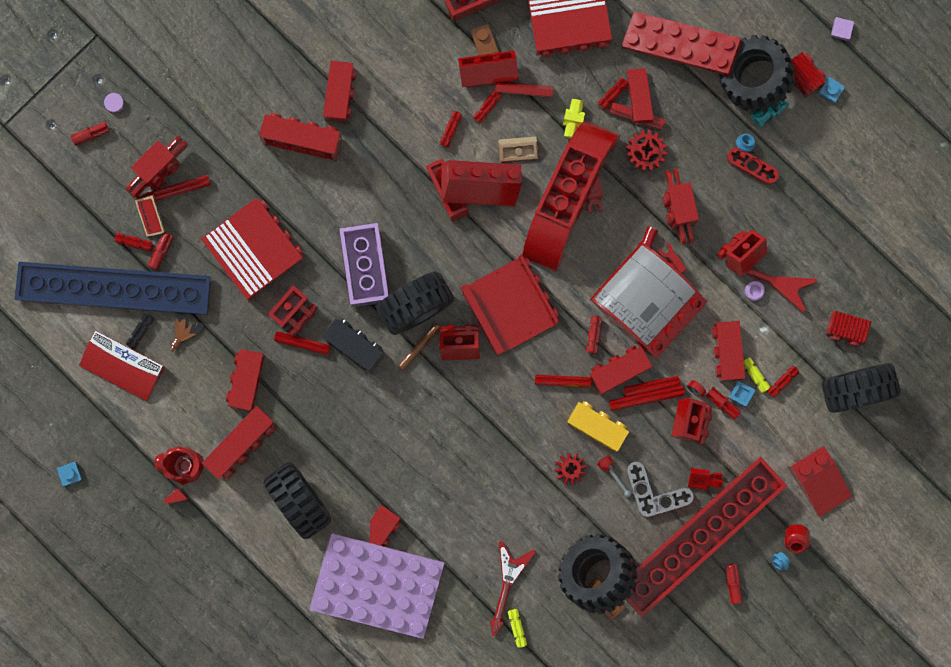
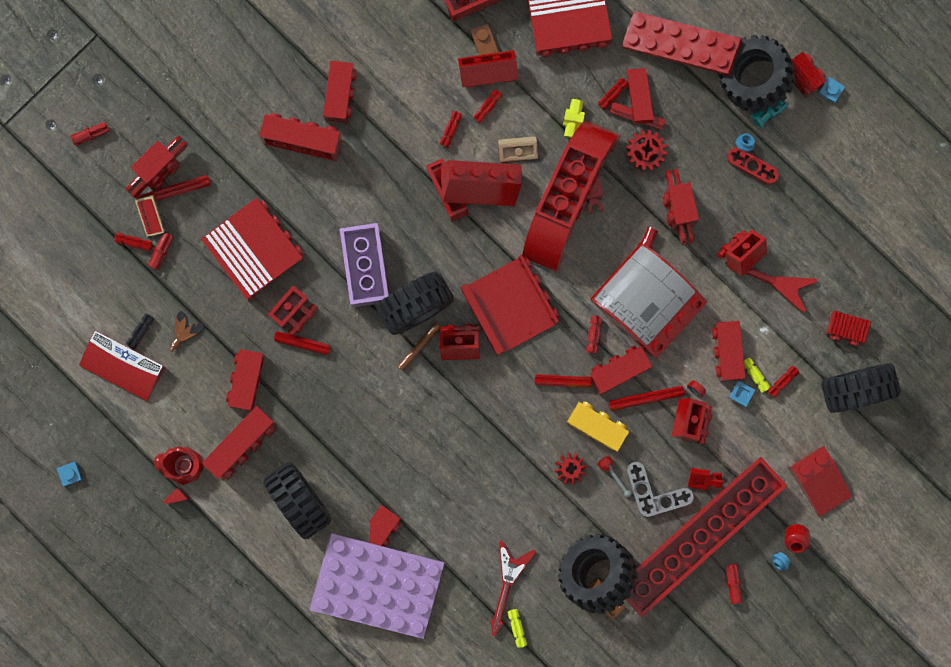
dark blue plate [15,262,211,315] -> none
lavender tile [104,93,124,113] -> none
black brick [322,318,385,375] -> none
red tile [495,82,553,97] -> none
red axle [623,376,680,397] -> none
red plate [658,243,687,274] -> none
red axle [705,387,741,420] -> none
lavender tile [745,281,765,301] -> none
lavender tile [830,17,854,41] -> none

